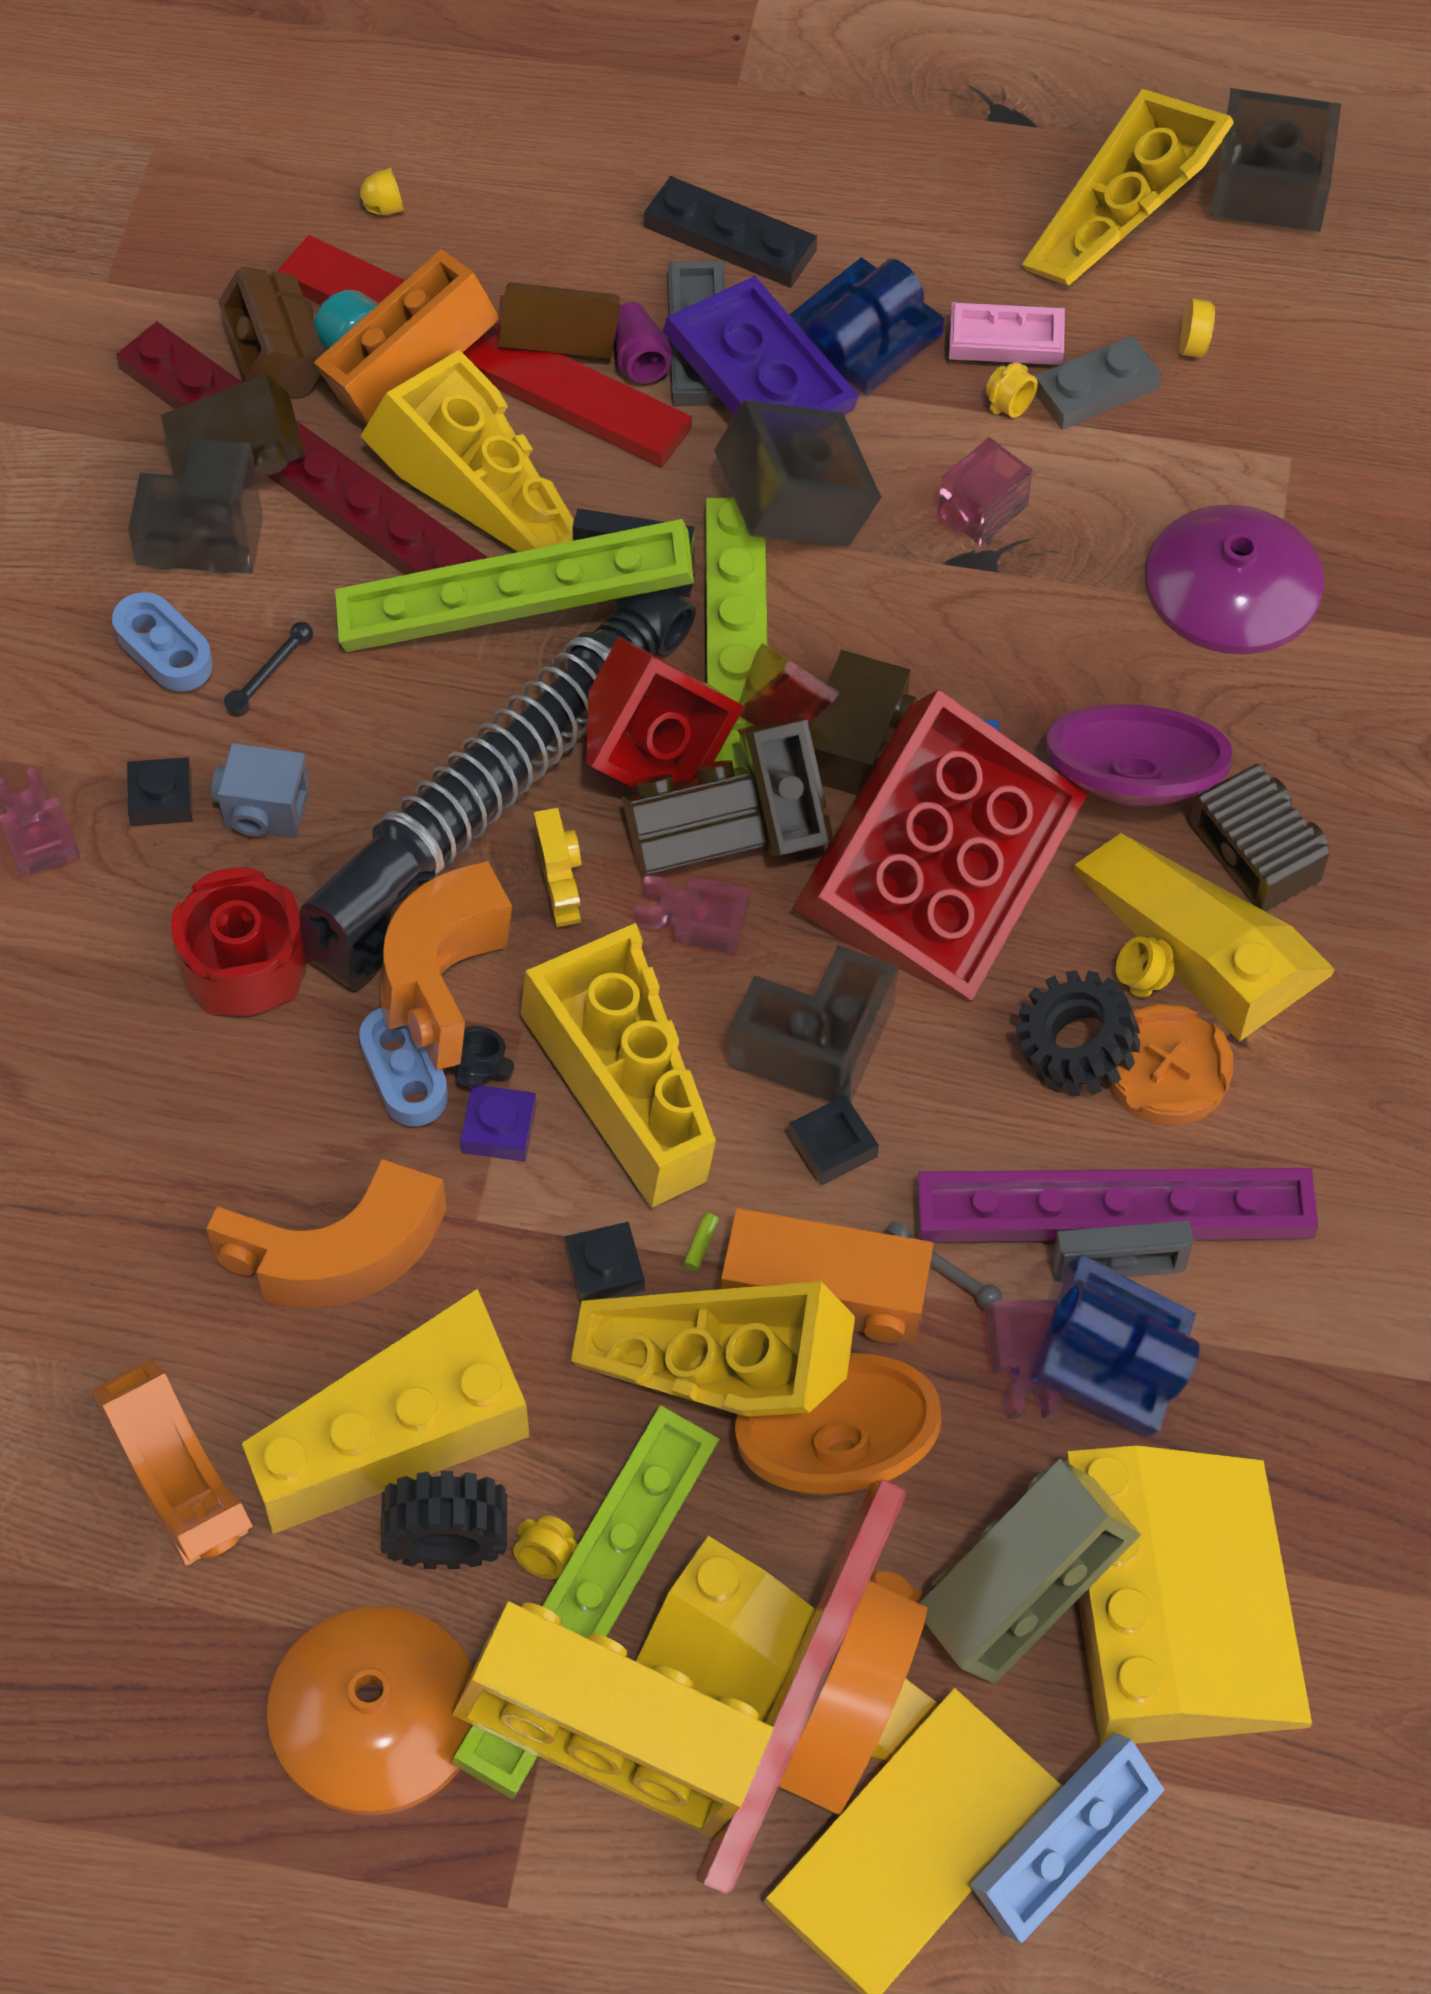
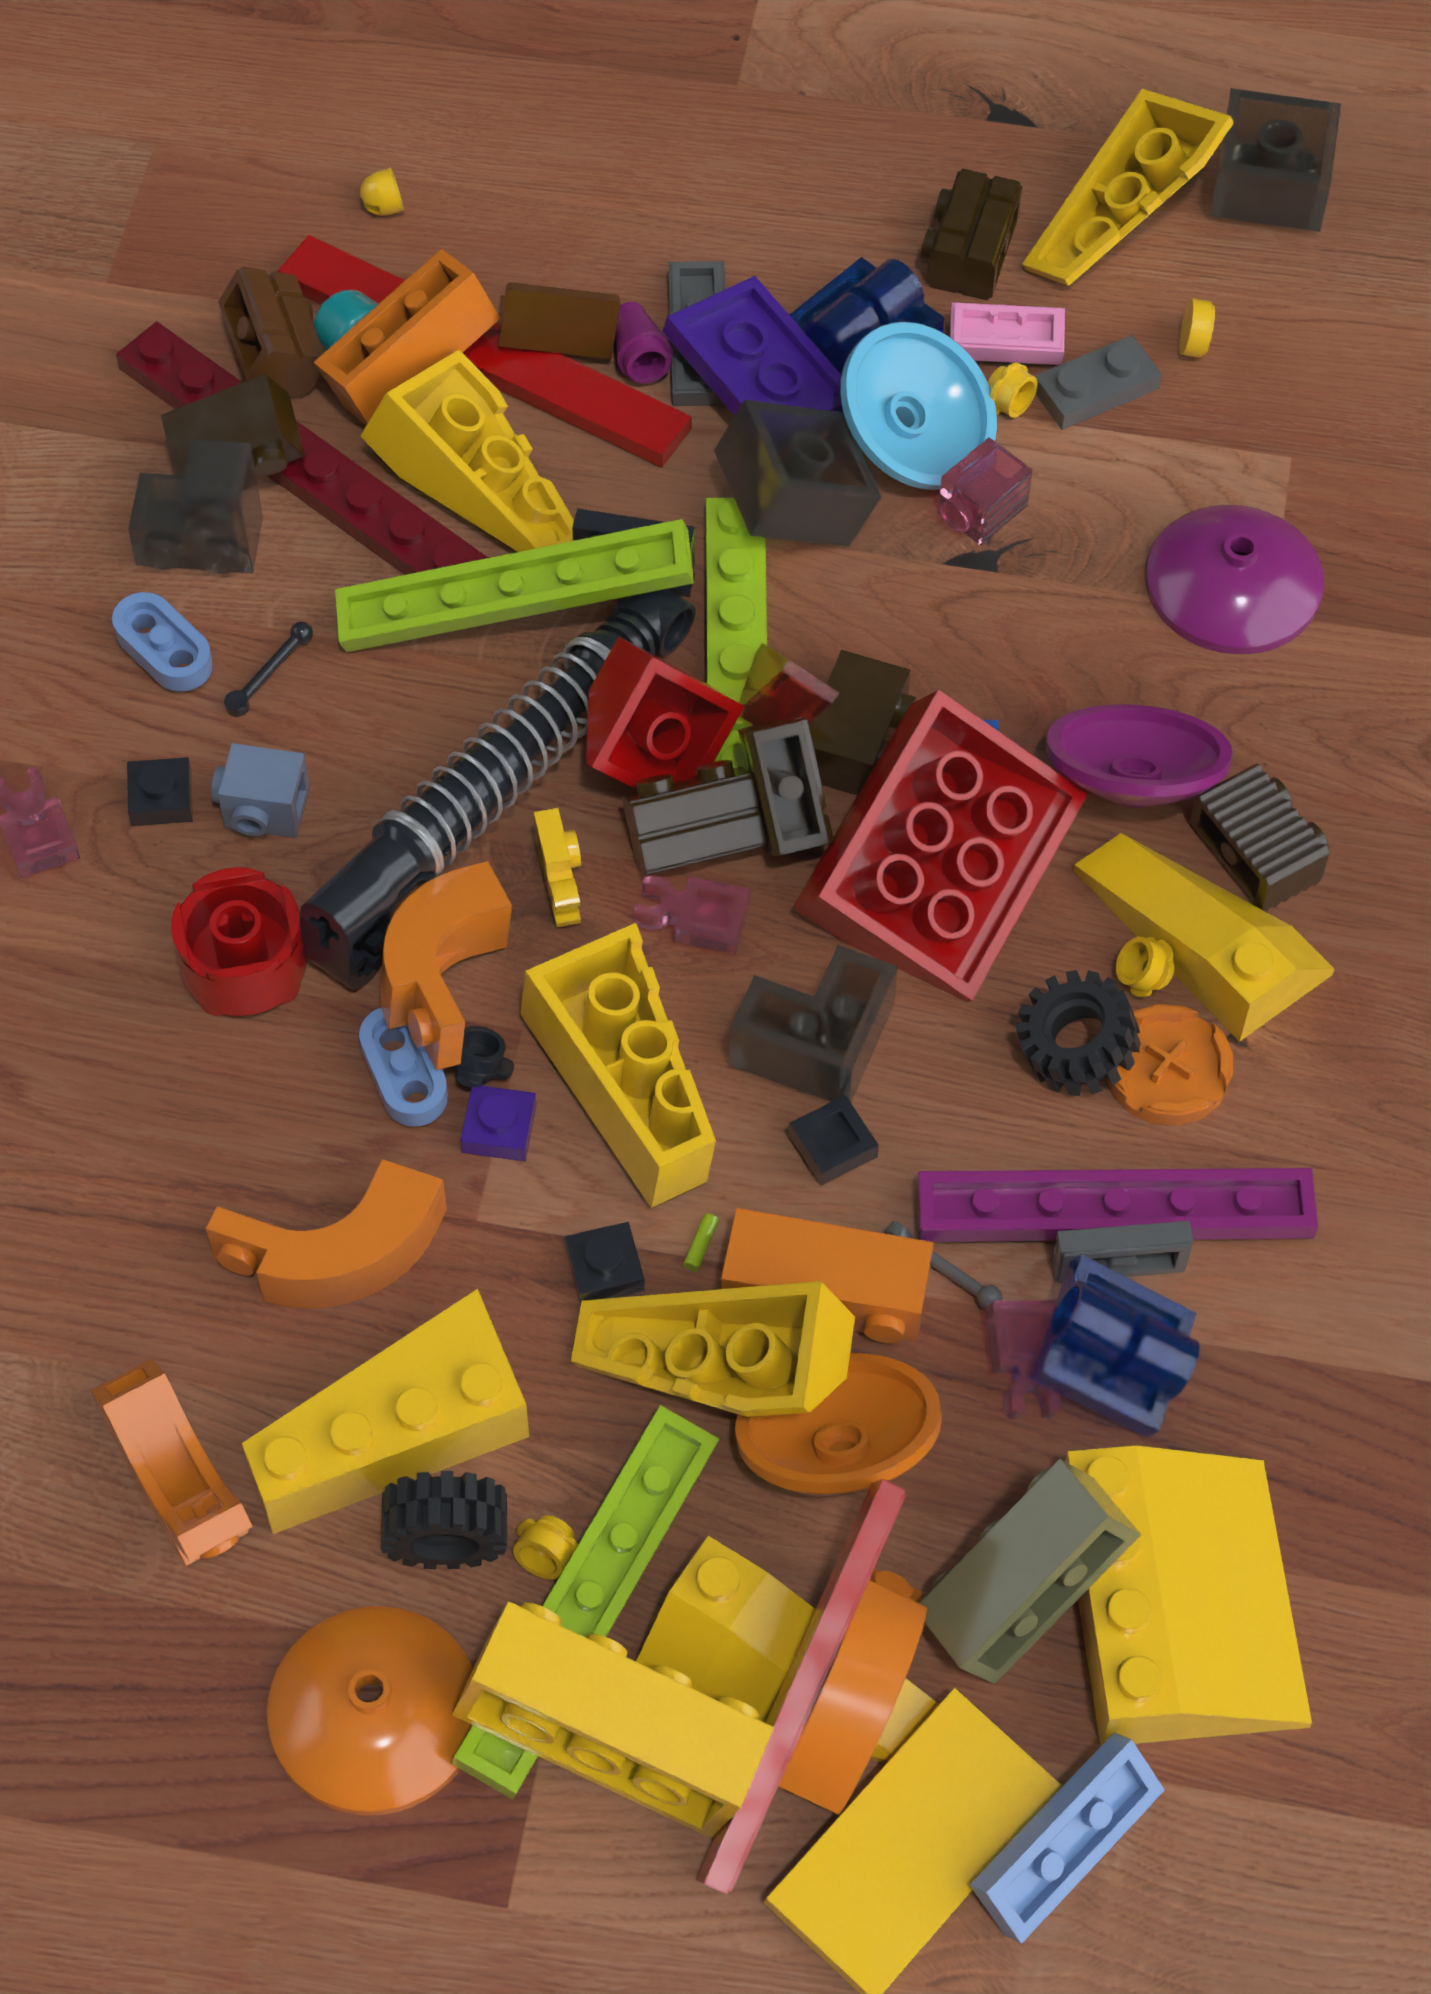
black plate [644,176,817,288] -> none
none -> medium azure dish [841,322,997,490]
none -> dark brown brick [920,168,1023,301]

